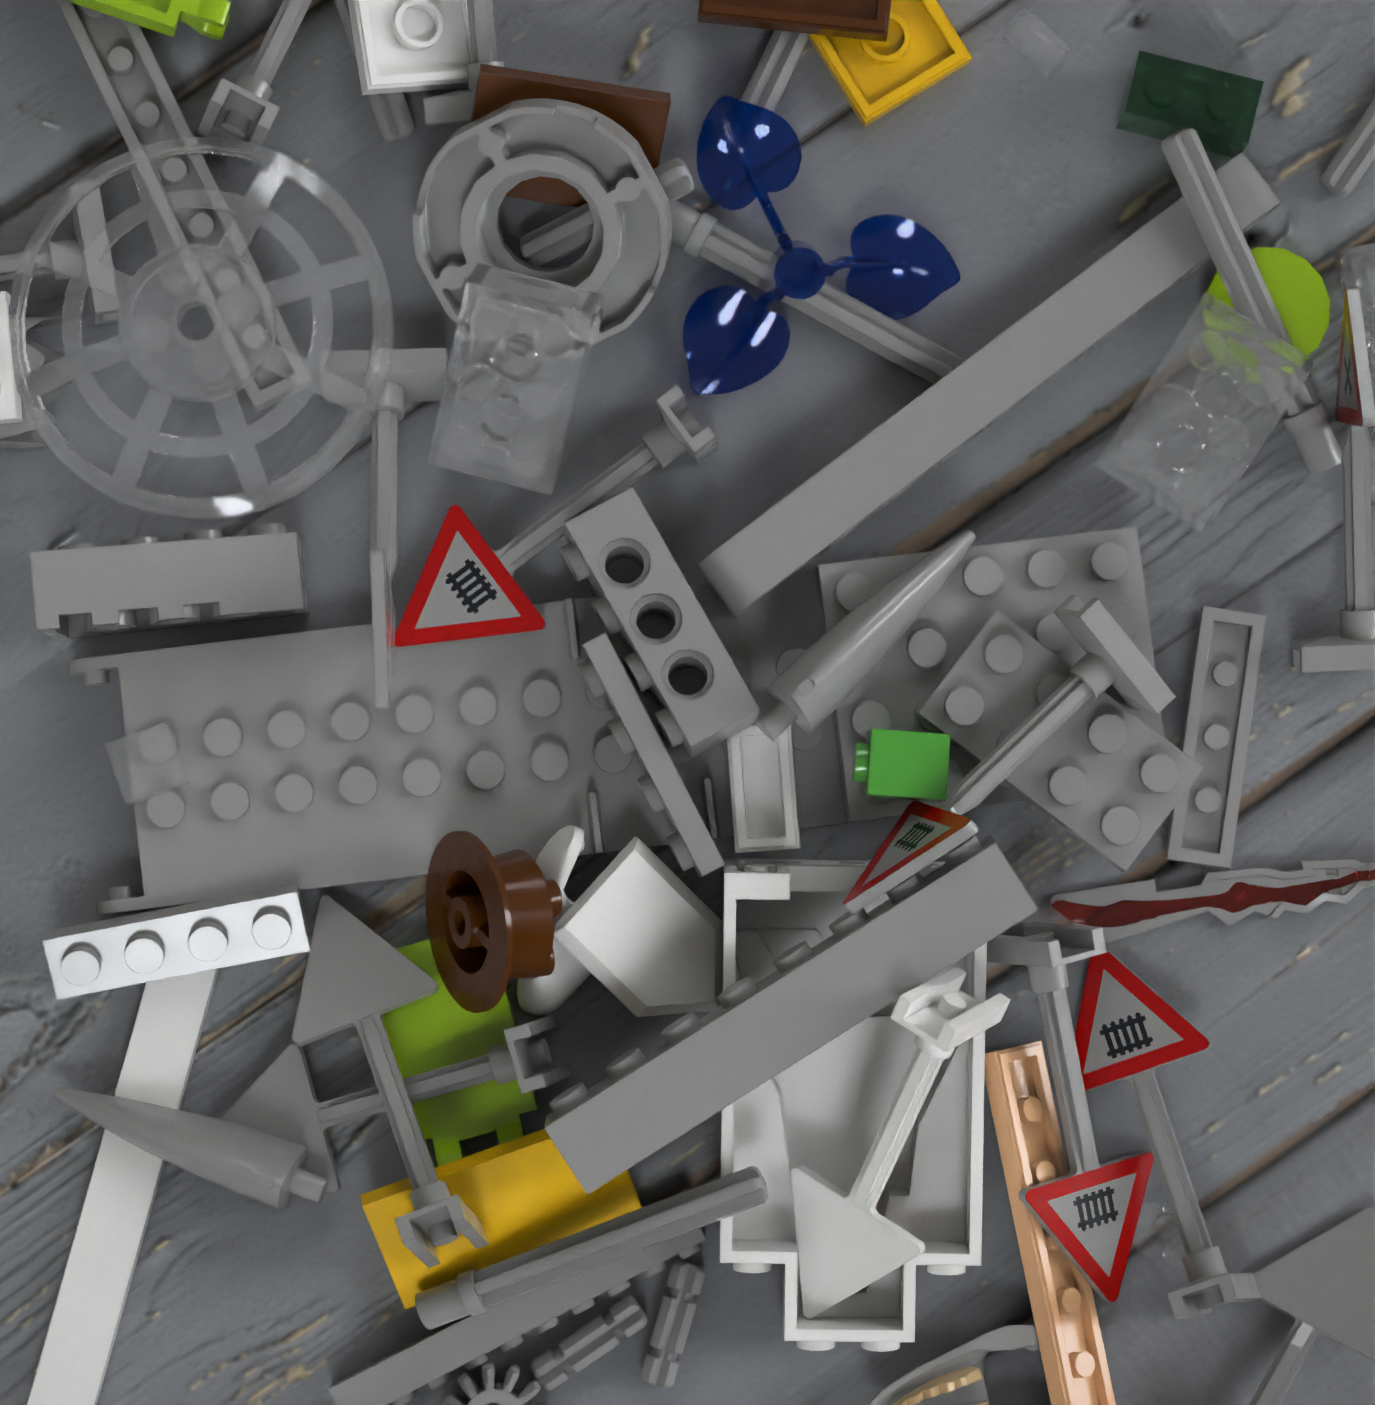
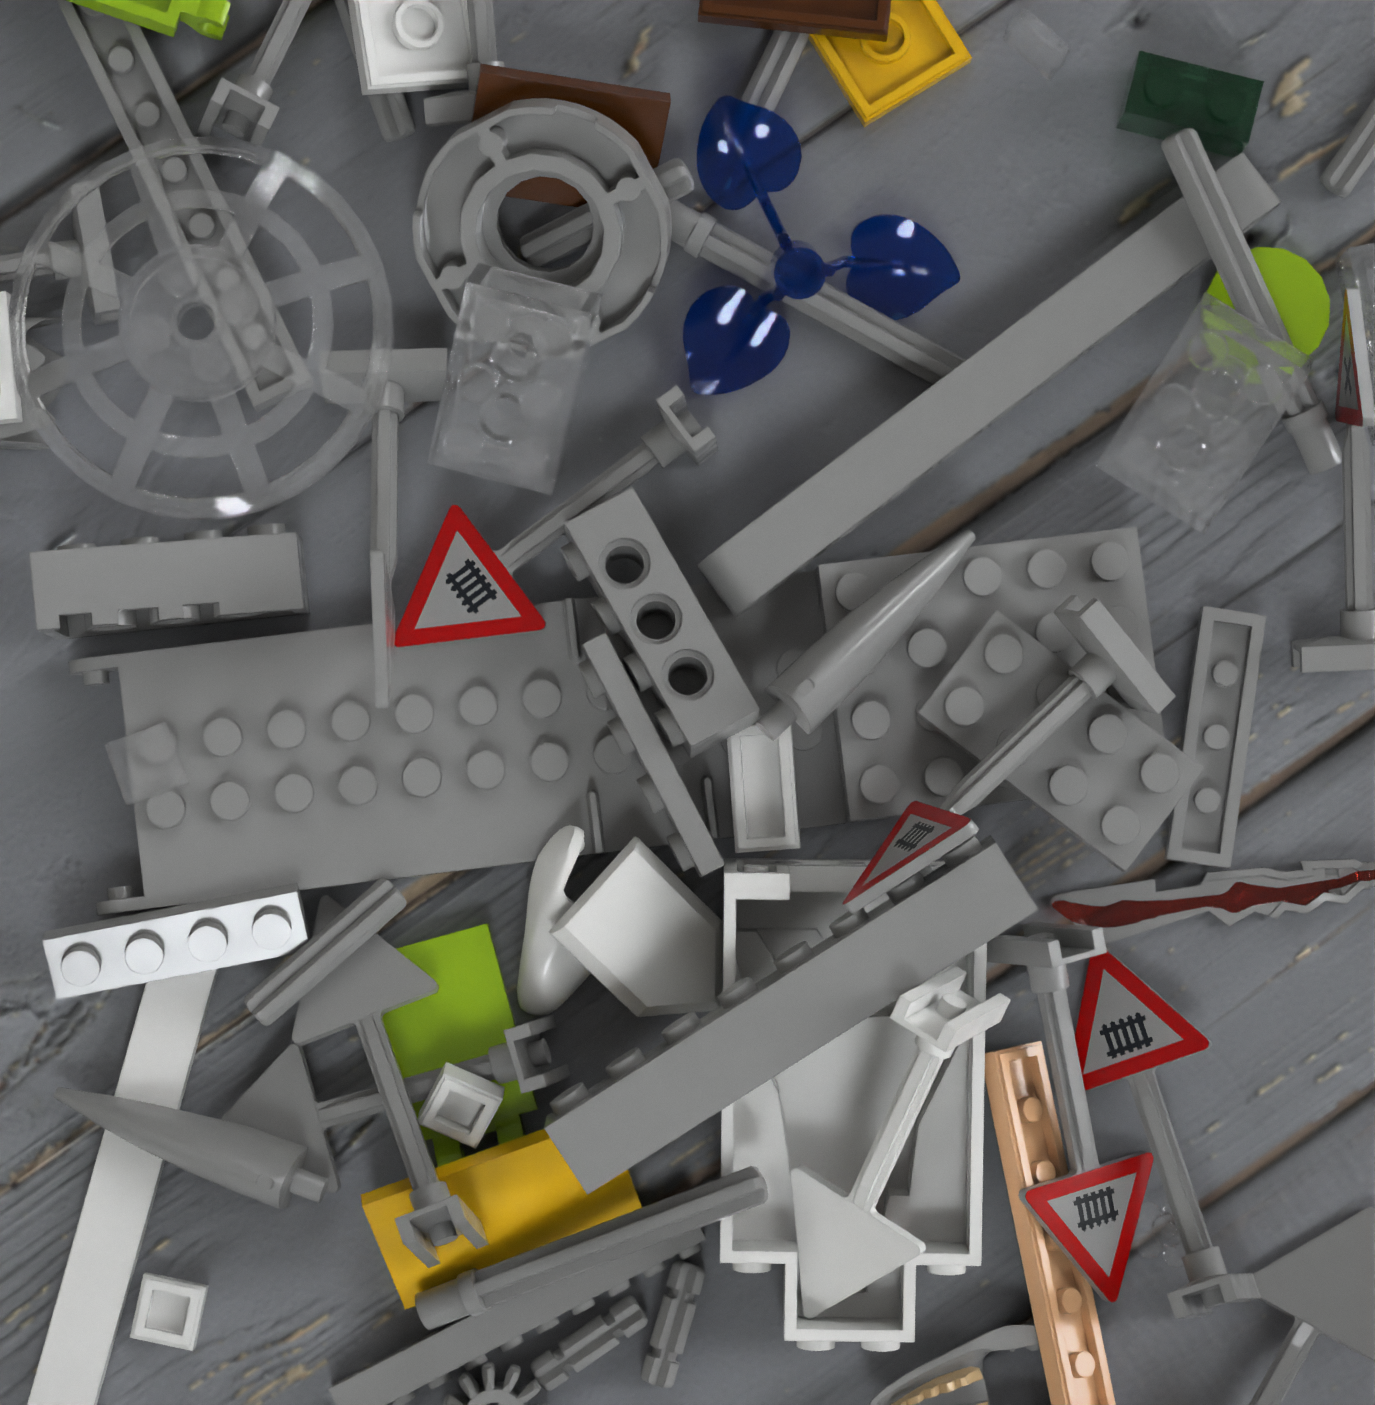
reddish brown piece [426,831,563,1013] -> none
bright green brick [852,728,951,803] -> none
none -> white tile [130,1272,209,1351]
none -> light grey axle [244,878,407,1026]
none -> white tile [418,1062,505,1149]

